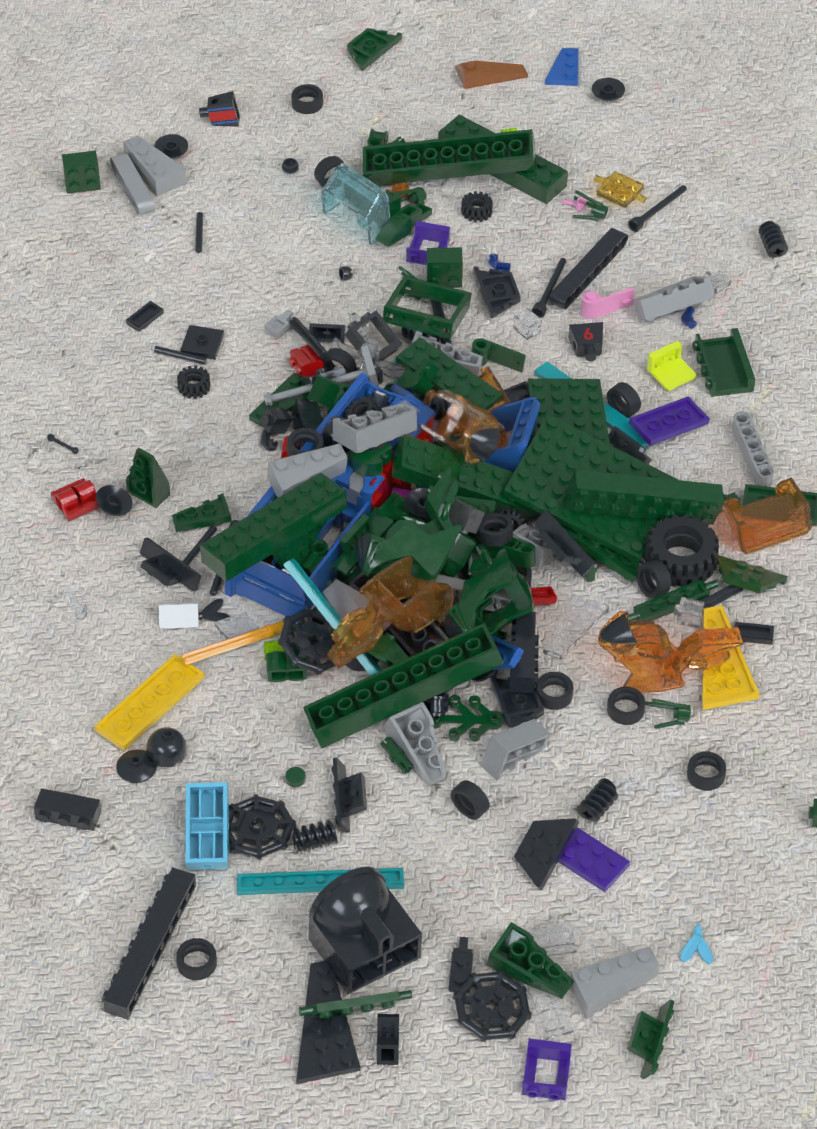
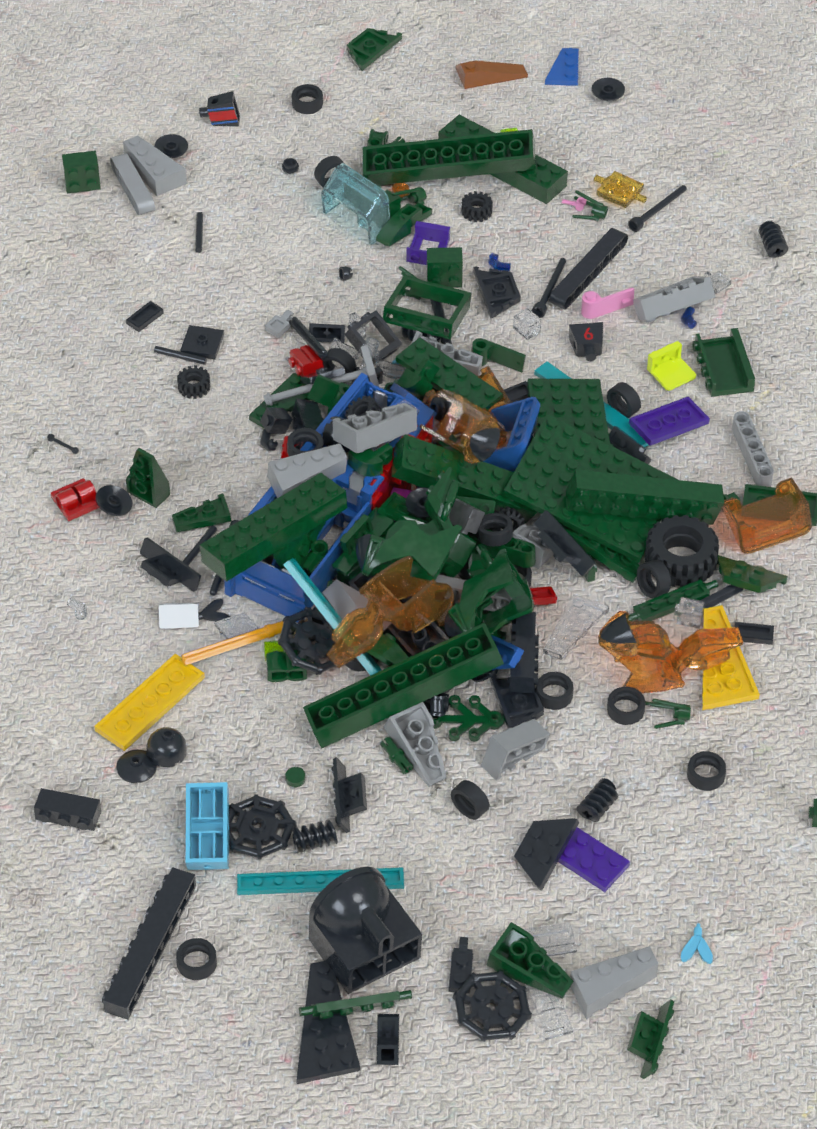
dark purple panel [522,1038,572,1101] -> none

